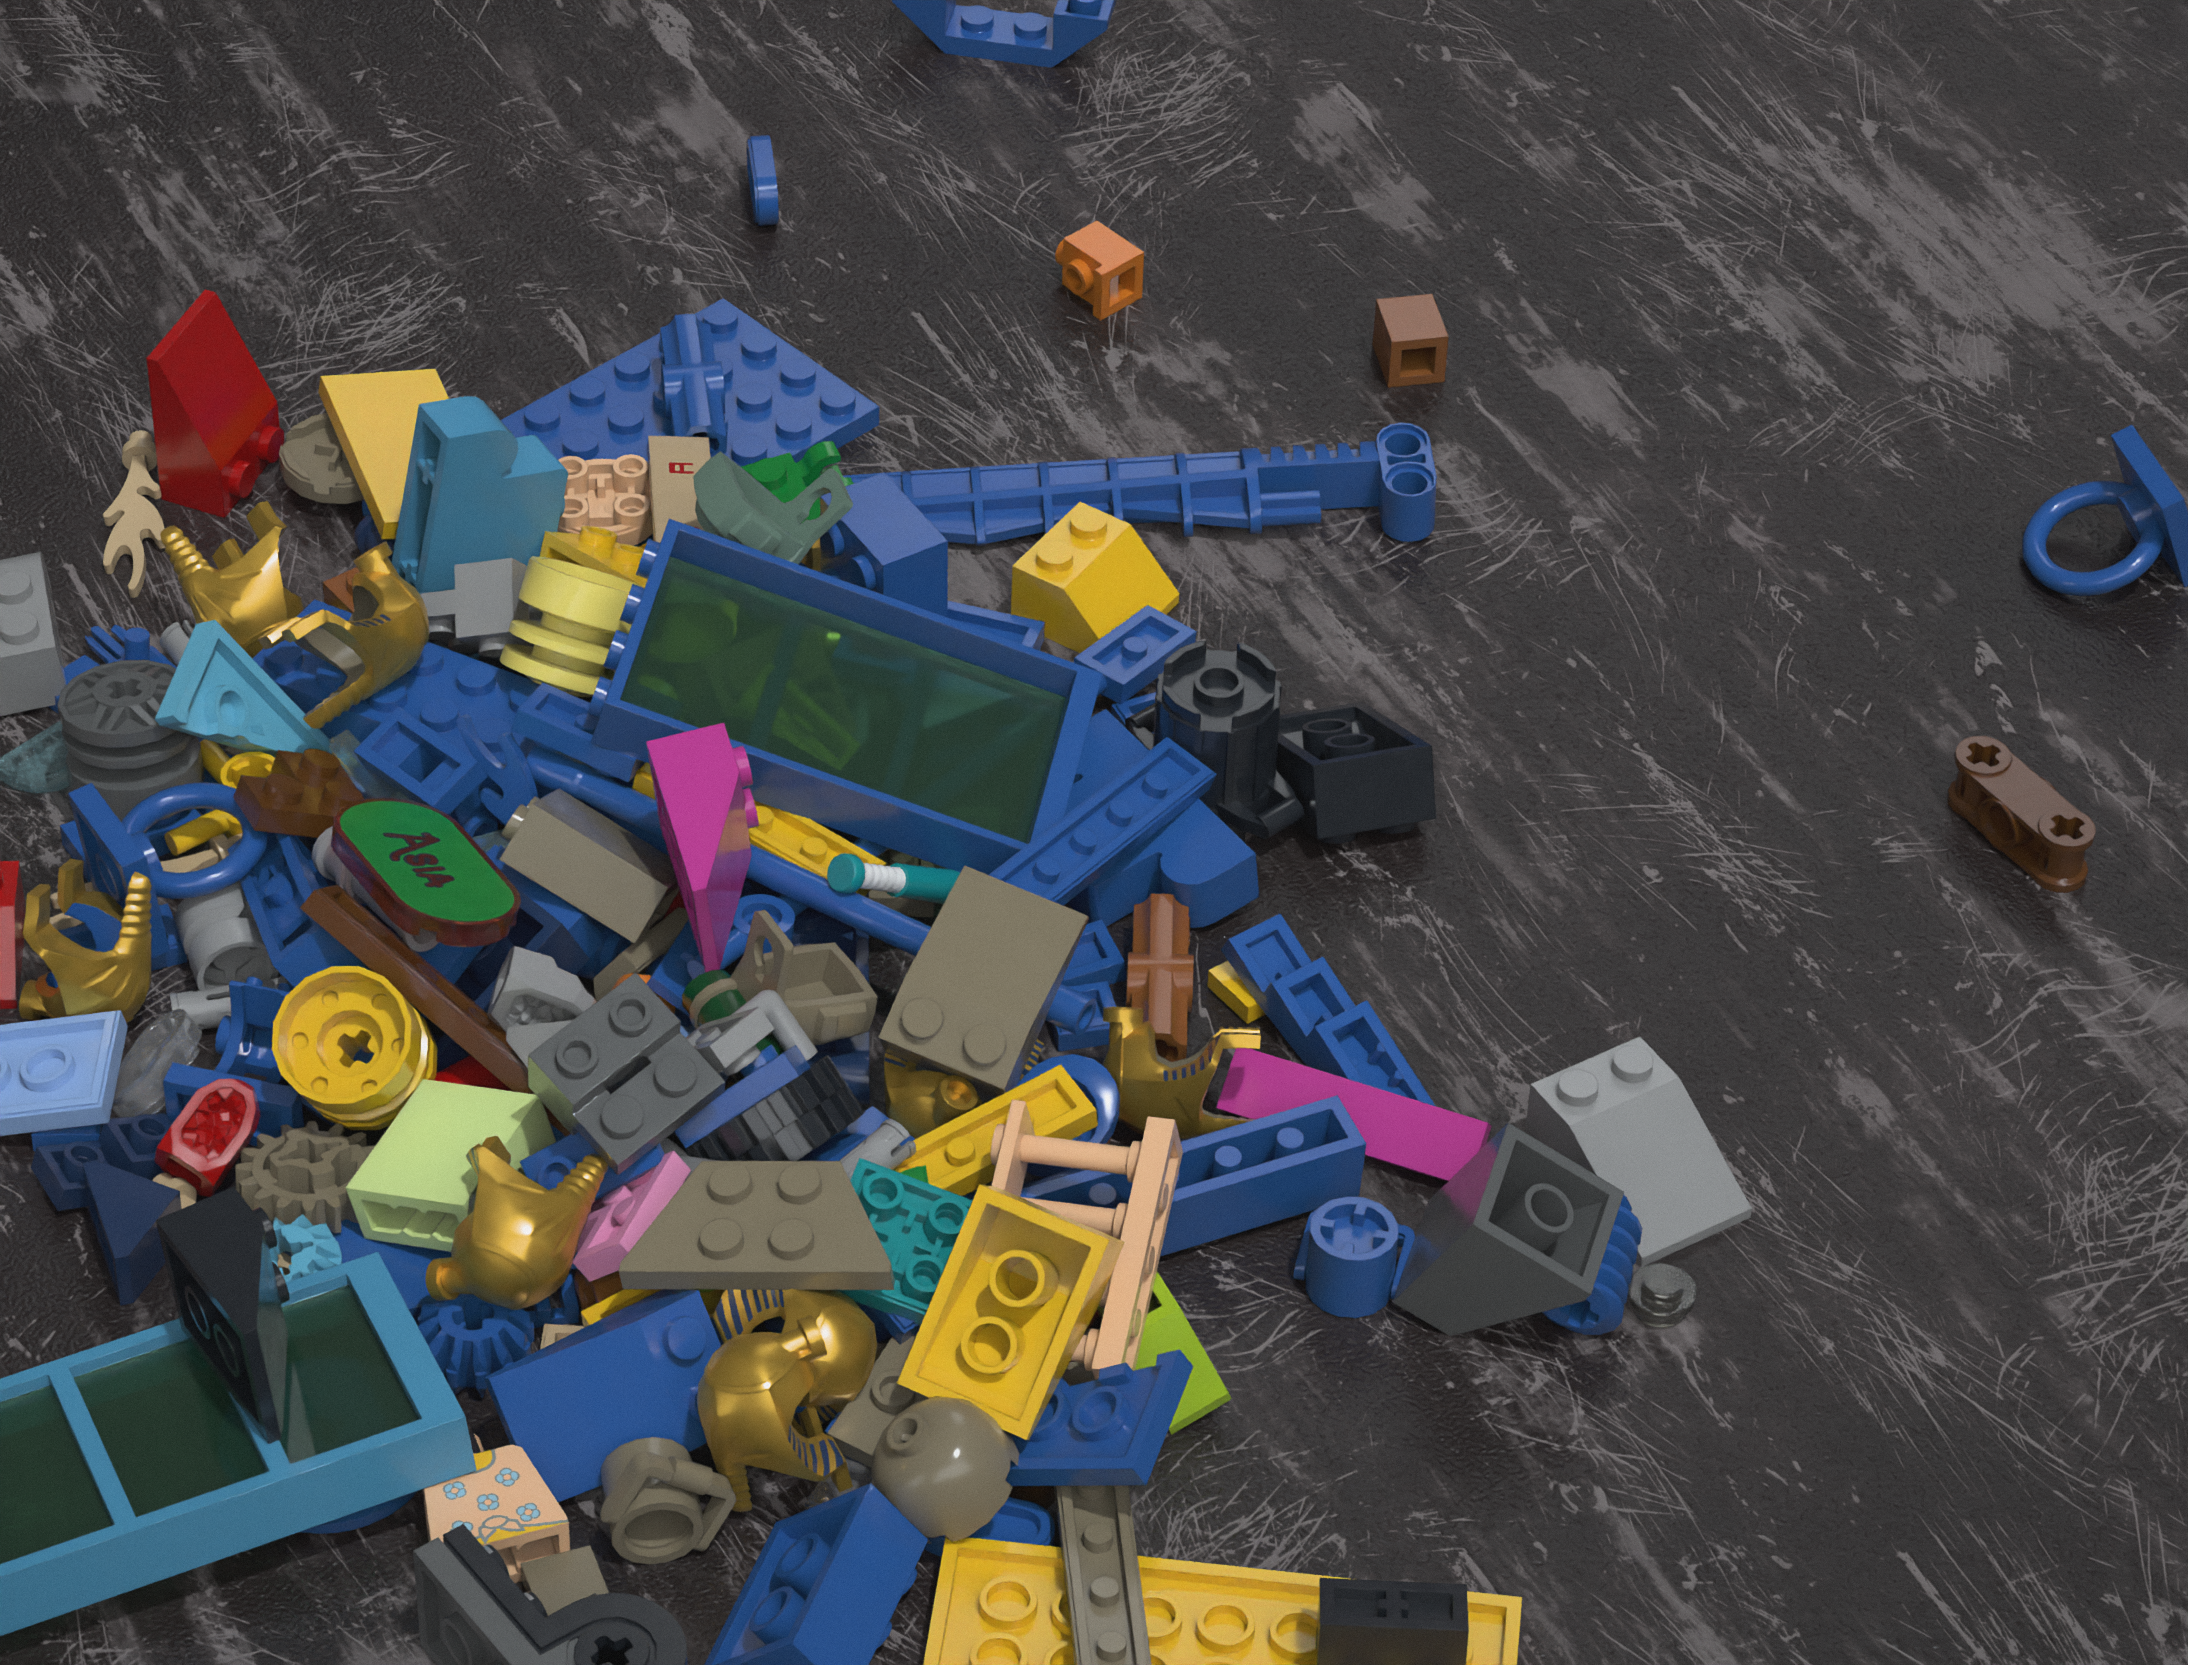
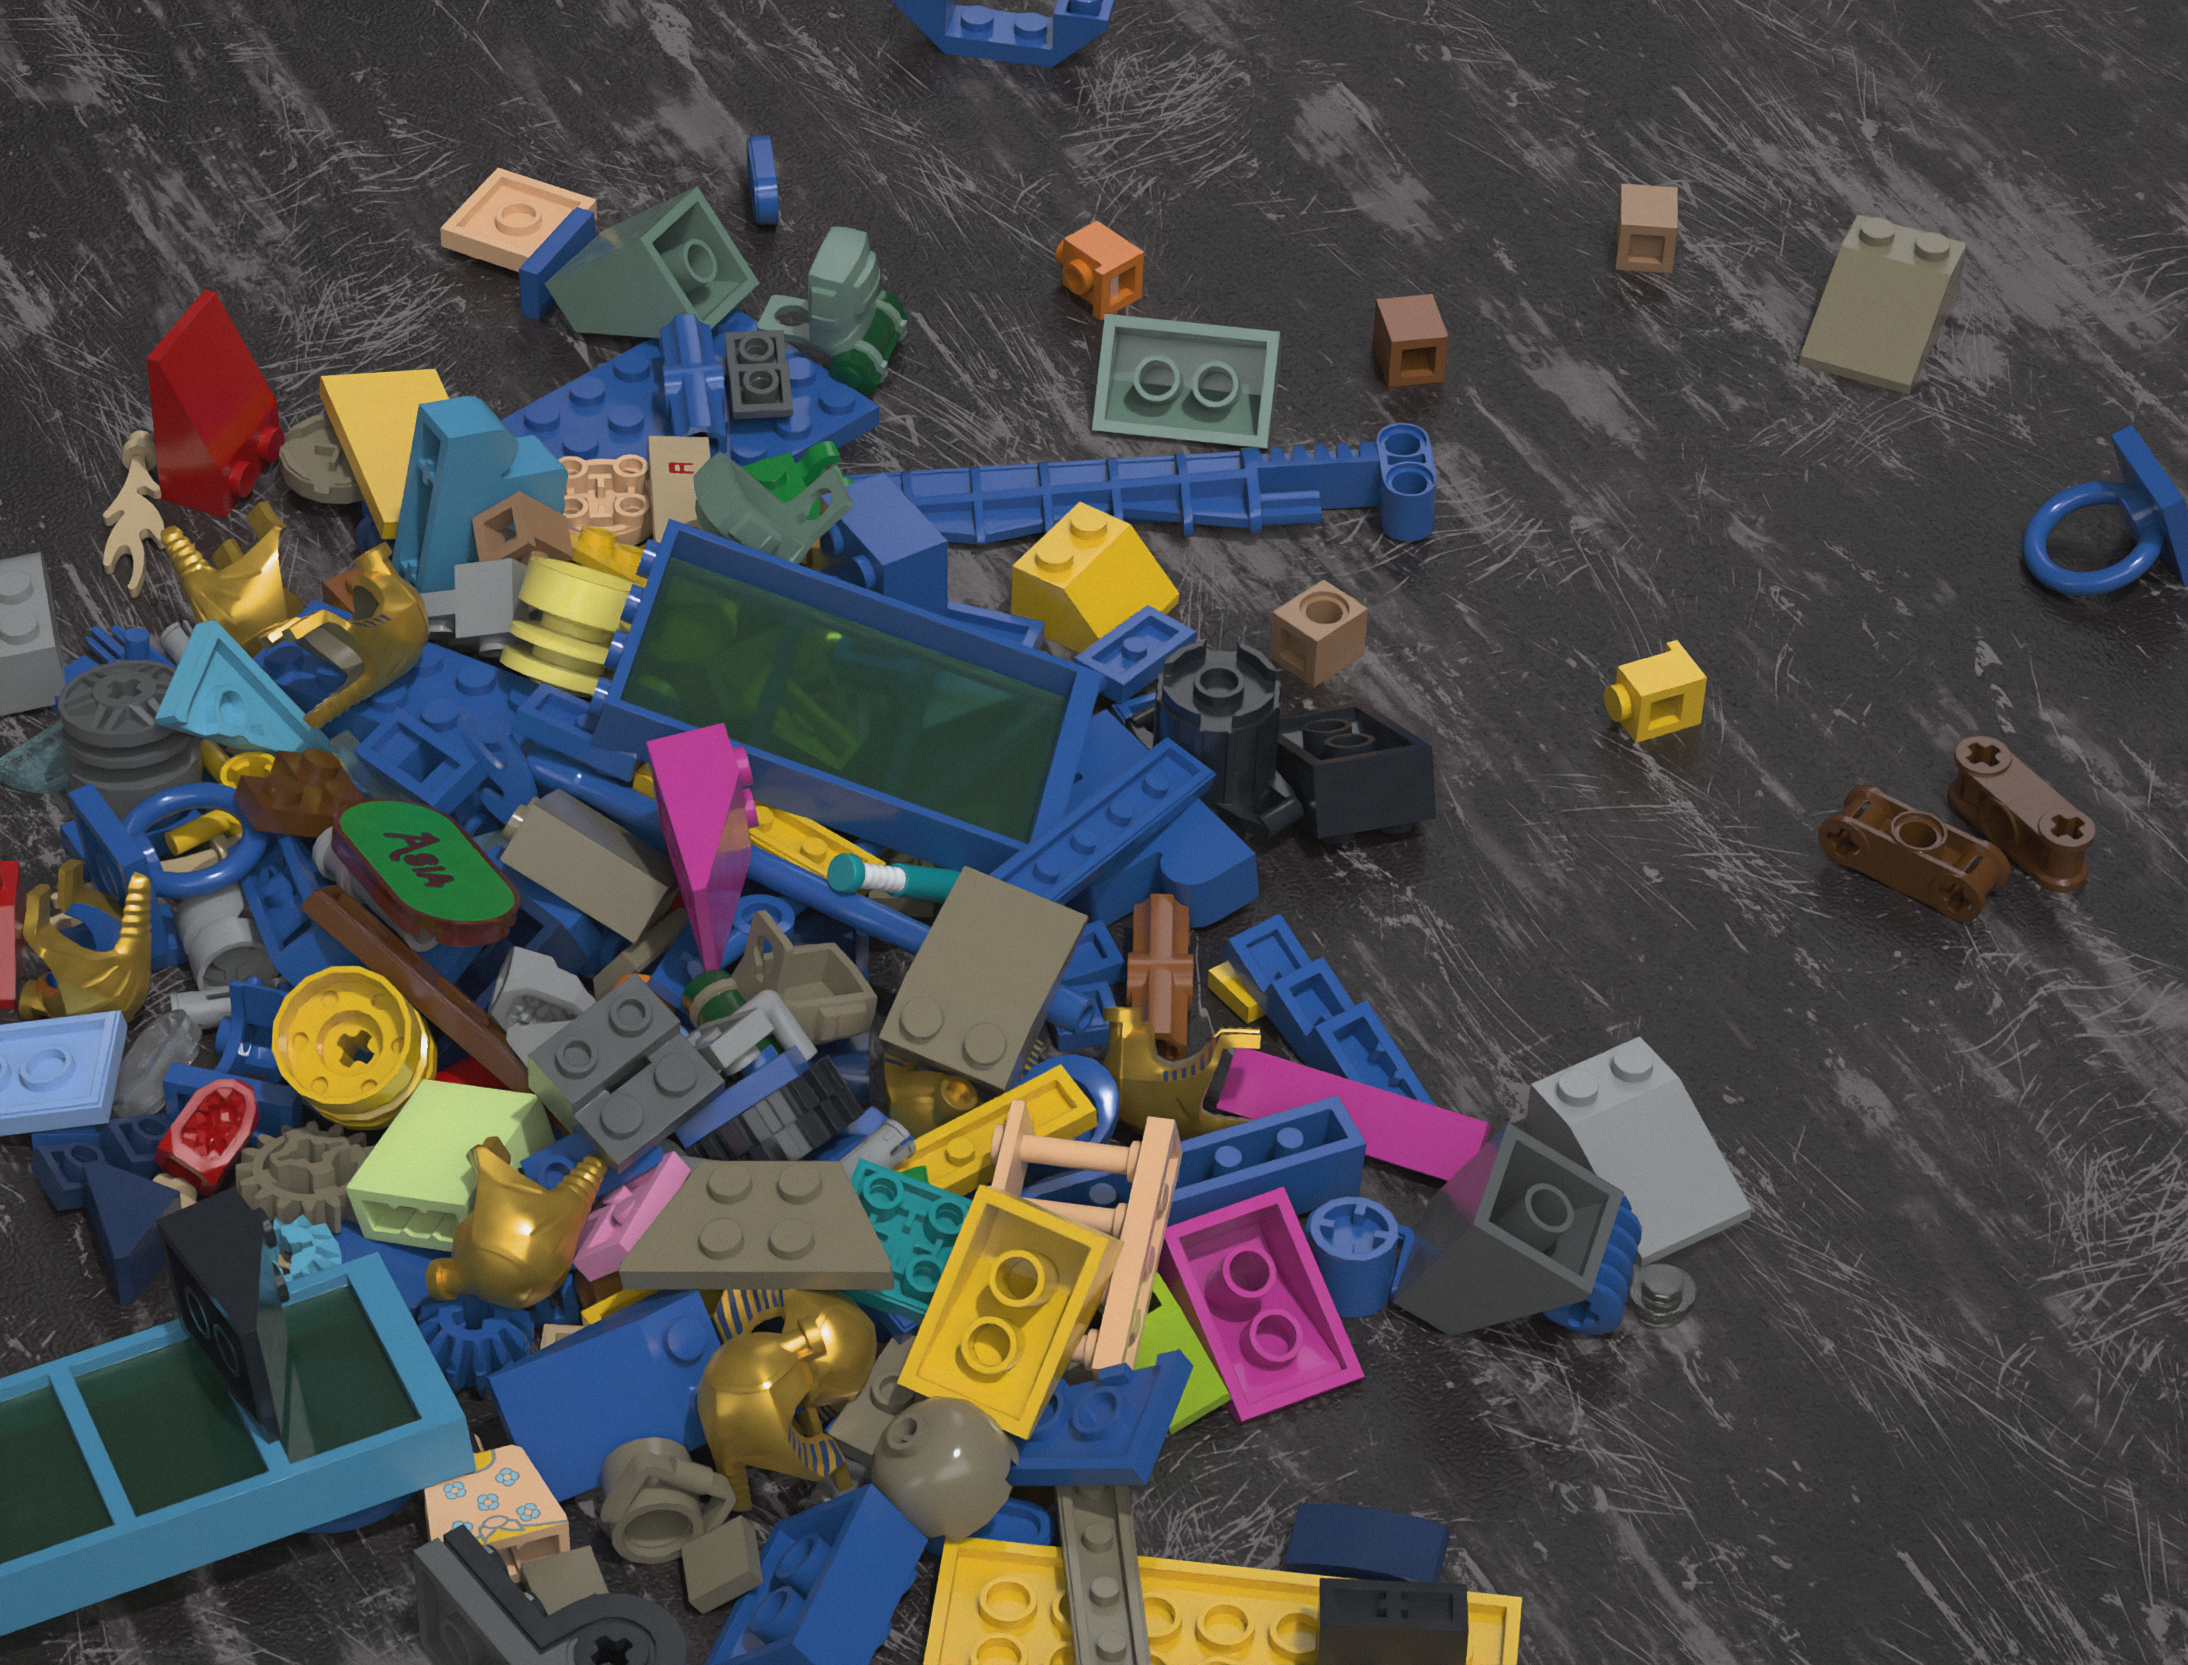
none -> light nougat plate [440,168,597,272]
none -> medium nougat brick [472,491,574,565]
none -> blue tile [519,207,595,321]
none -> sand green slope [544,186,759,338]
none -> dark tan tile [681,1515,763,1614]
none -> dark grey slope [725,330,793,419]
none -> sand green piece [757,226,909,397]
none -> sand green slope [1092,314,1283,450]
none -> dark pink slope [1157,1187,1365,1425]
none -> medium nougat brick [1269,579,1368,688]
none -> dark blue slope [1284,1503,1450,1583]
none -> yellow brick [1604,640,1707,743]
none -> medium nougat brick [1616,183,1678,274]
none -> dark tan slope [1799,214,1967,395]
none -> reddish brown piece [1818,785,2010,922]

